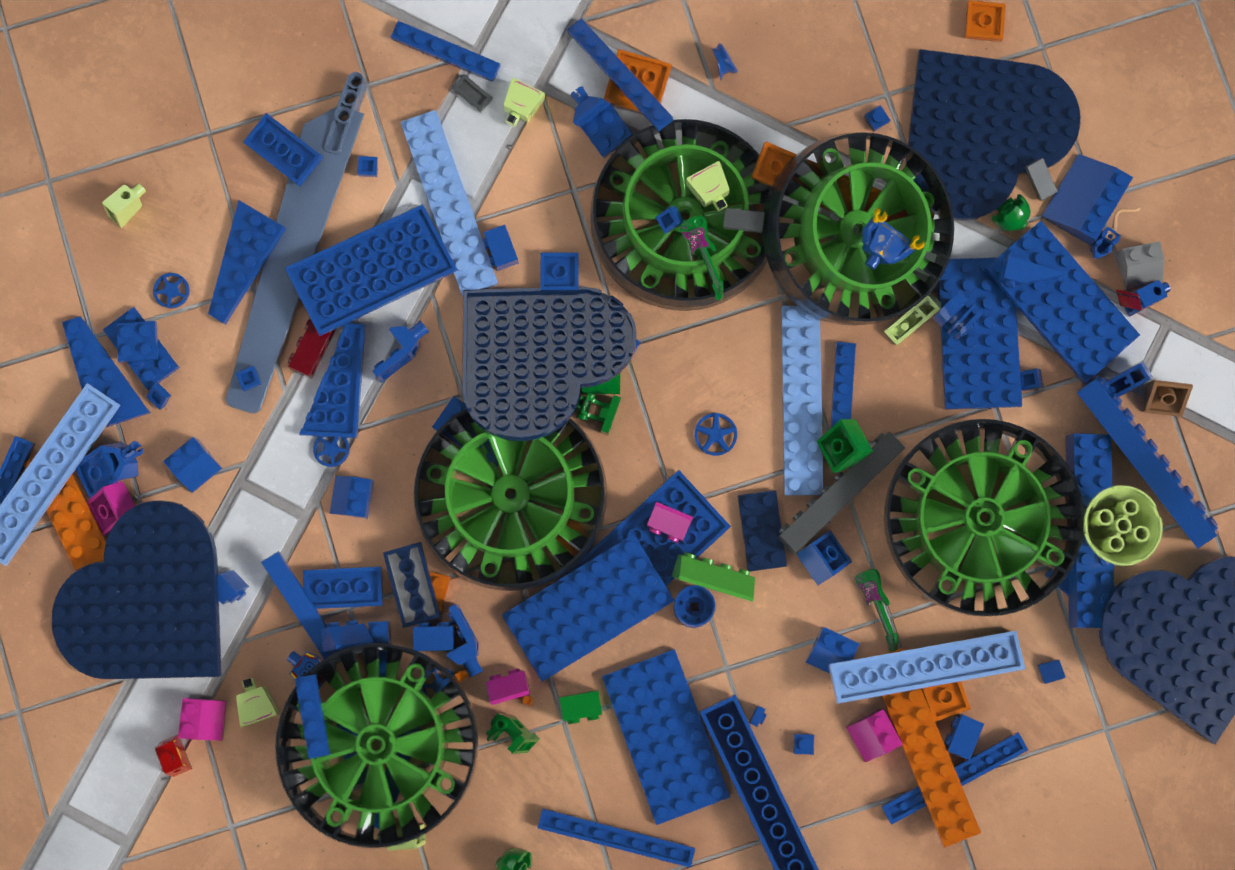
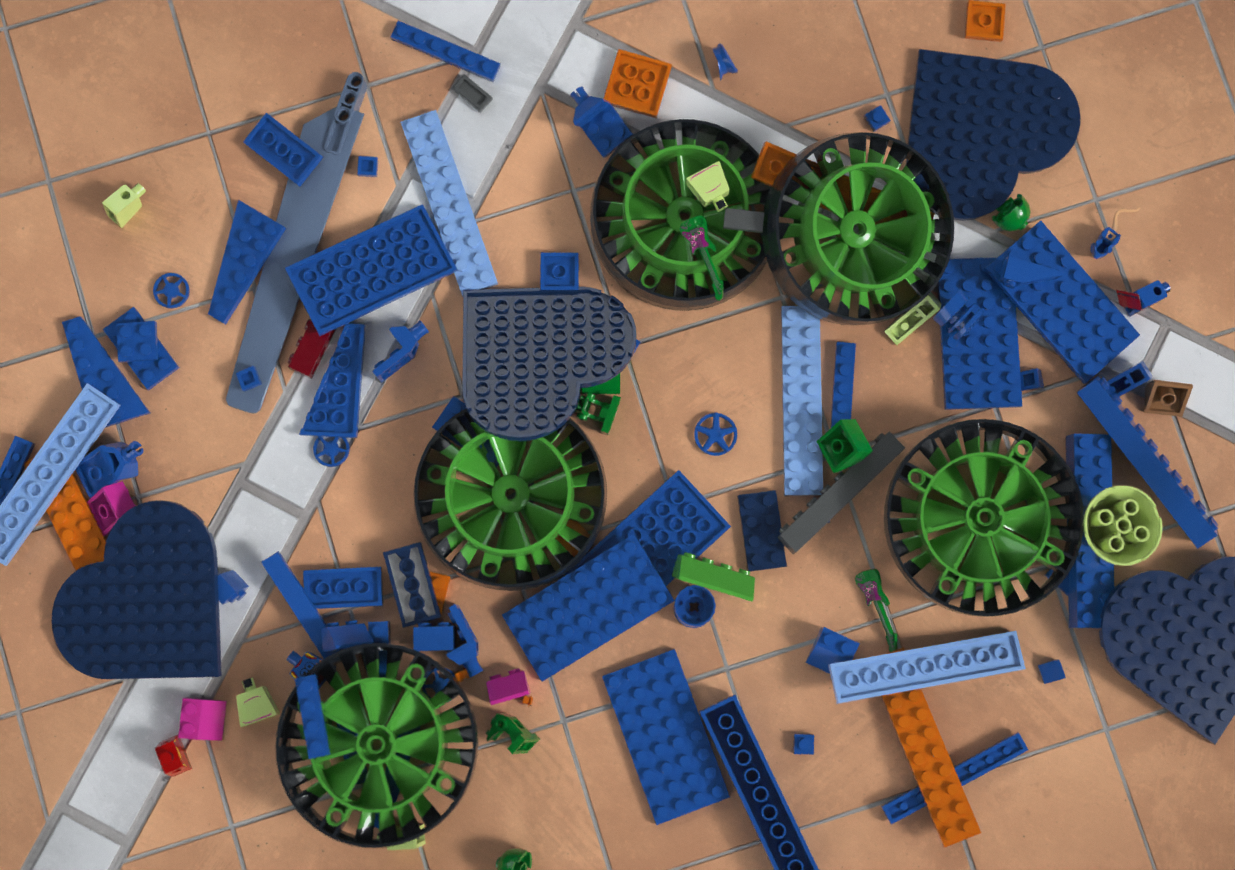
blue plate [147,382,171,410] -> none
blue slope [163,437,222,493] -> none
blue slope [329,476,374,519] -> none
blue brick [482,225,519,271] -> none
yellowish green torso [503,78,545,127] -> none
blue plate [538,808,695,868] -> none
green brick [559,690,602,724] -> none
blue plate [567,18,673,132] -> none
dark pink slope [646,502,693,543] -> none
blue slope [655,206,685,234] -> none
blue plate [749,705,767,727] -> none
blue slope [796,530,852,585] -> none
dark pink slope [846,709,903,762] -> none
blue torso [862,208,925,270] -> none
orange plate [921,681,971,722] -> none
blue brick [944,714,984,760] -> none
tile [1024,158,1057,201] -> none
blue slope [1041,154,1133,245] -> none
light grey slope [1117,241,1165,290] -> none

